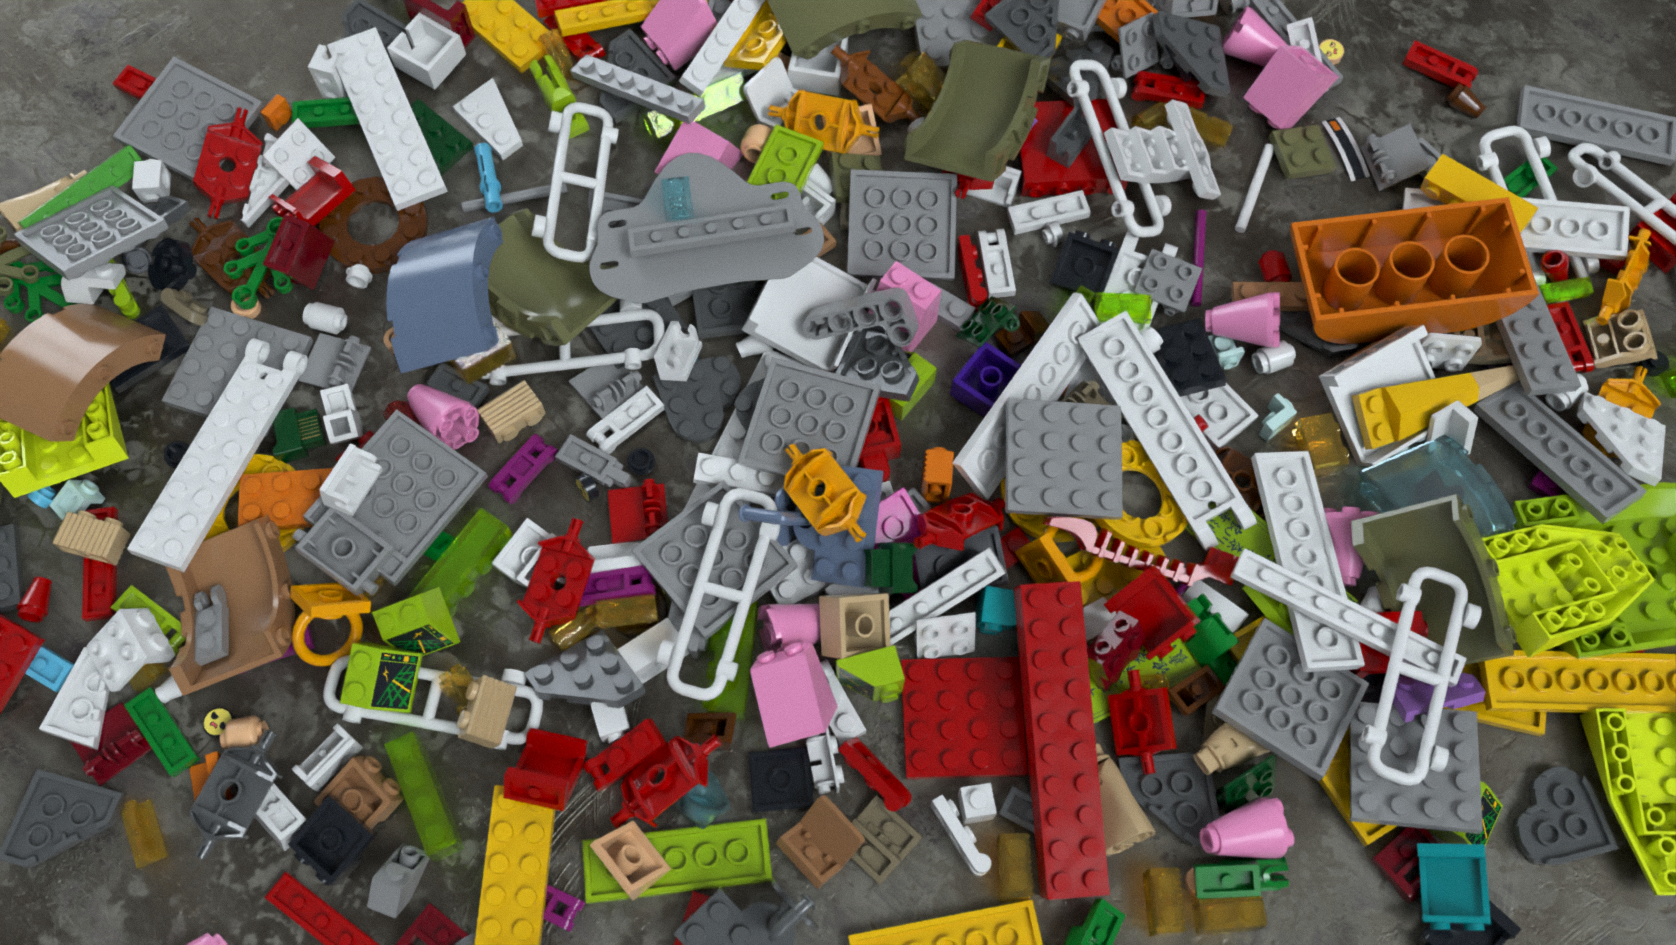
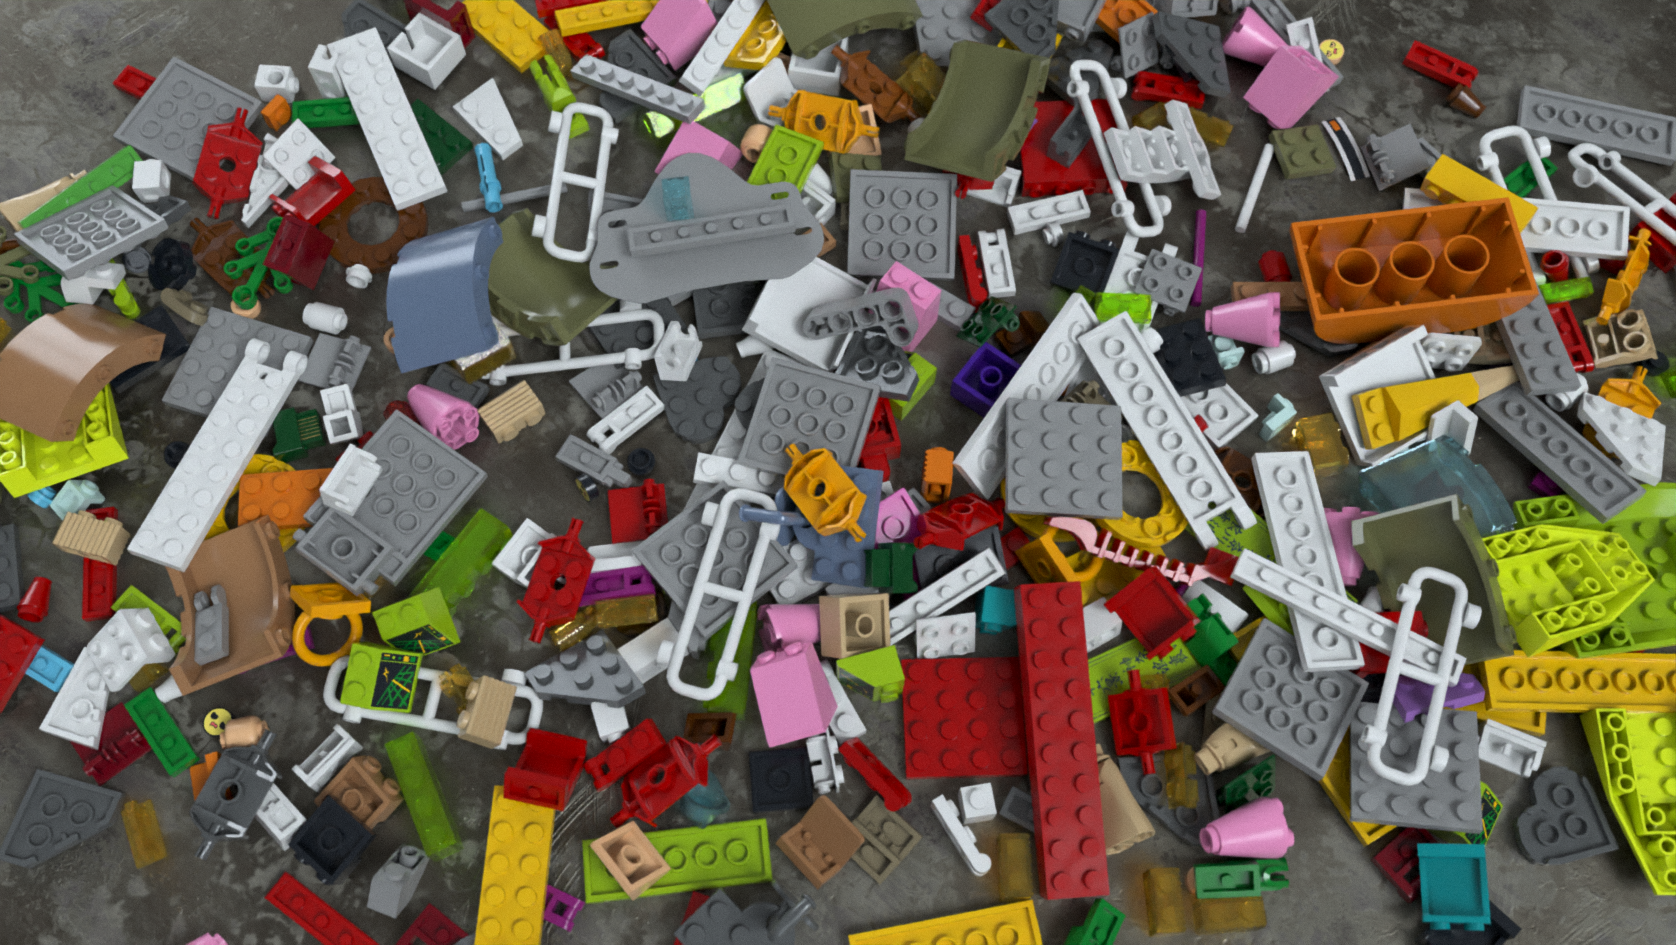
magenta plate [488,434,559,505] -> none
dark red plate [1087,611,1145,691] -> none
none -> white brick [254,65,299,103]
none -> clear yellow hinge [1164,742,1199,809]
none -> white hinge [1477,719,1547,779]

